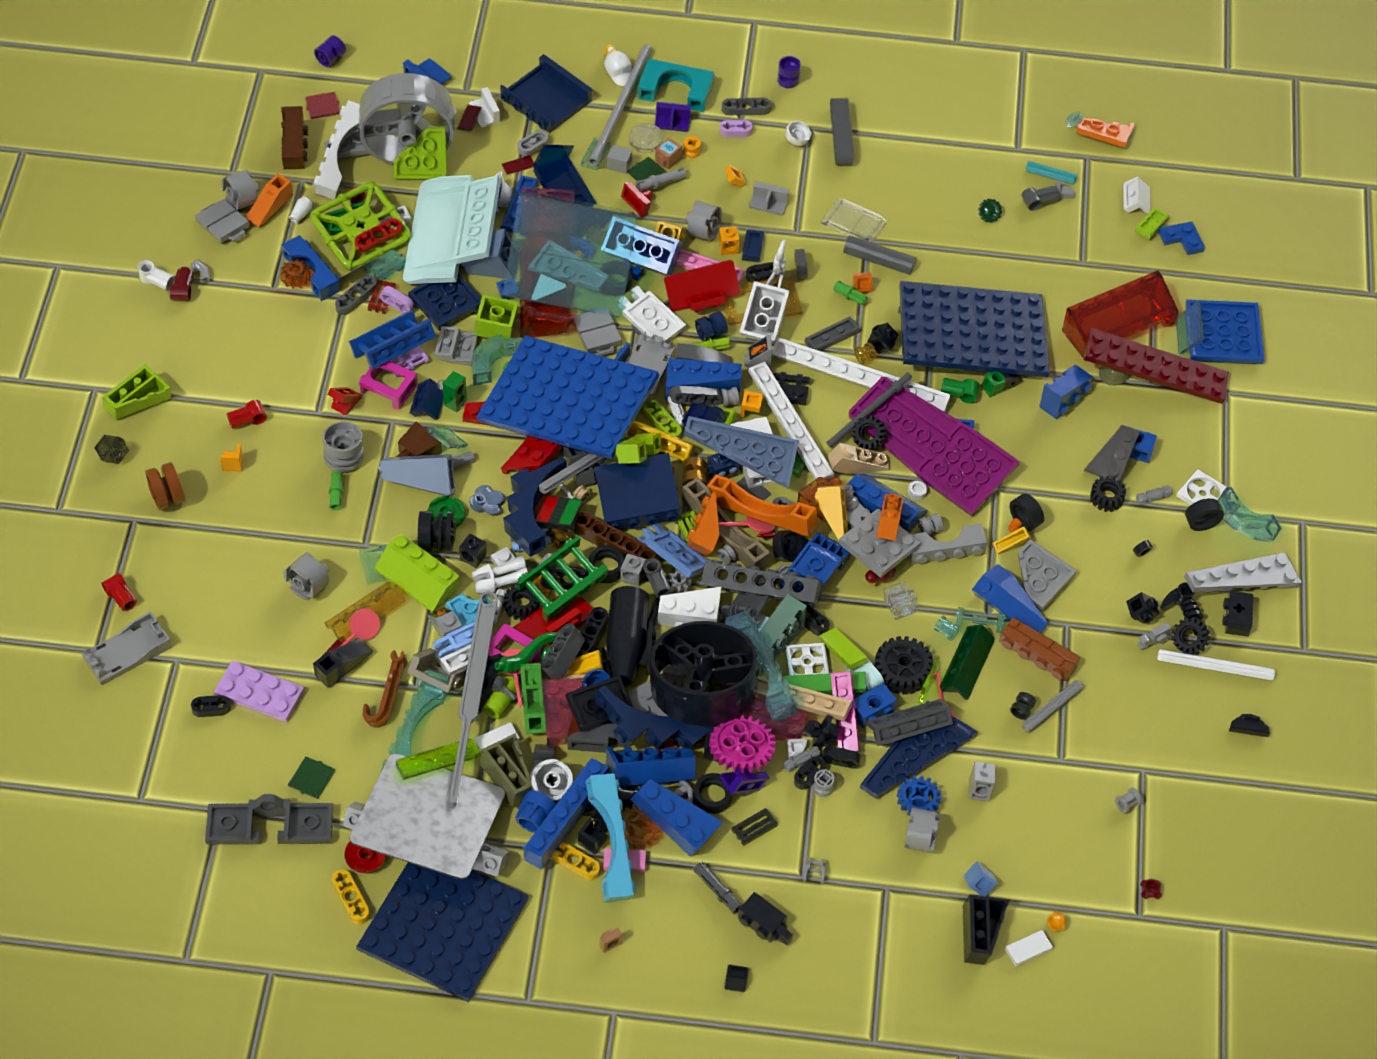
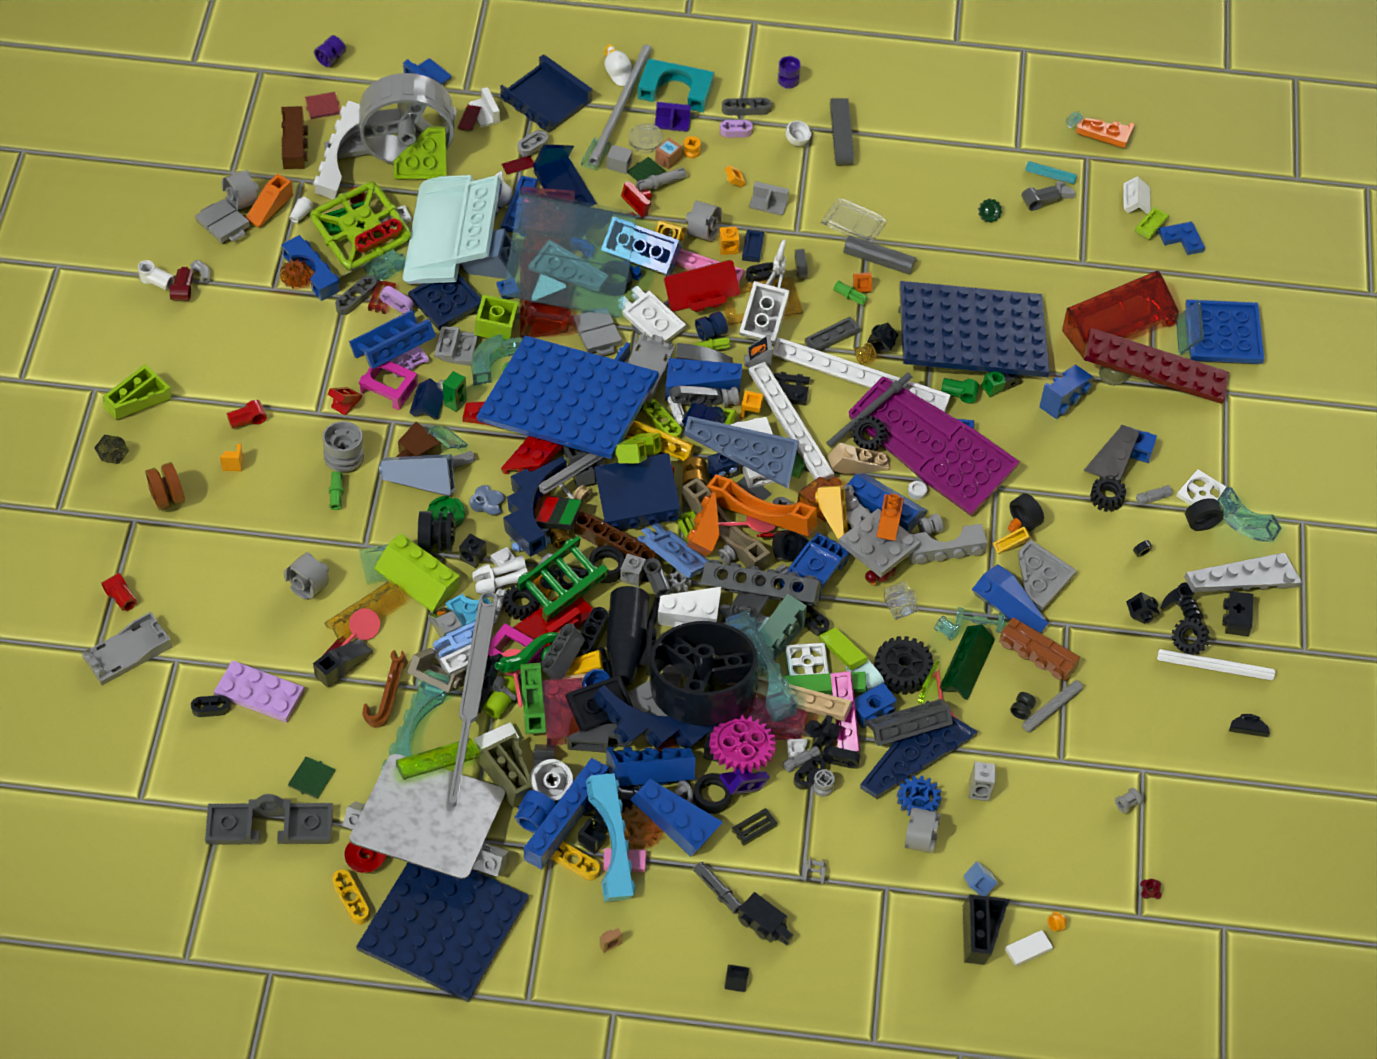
light grey plate [1137,622,1171,650] -> none

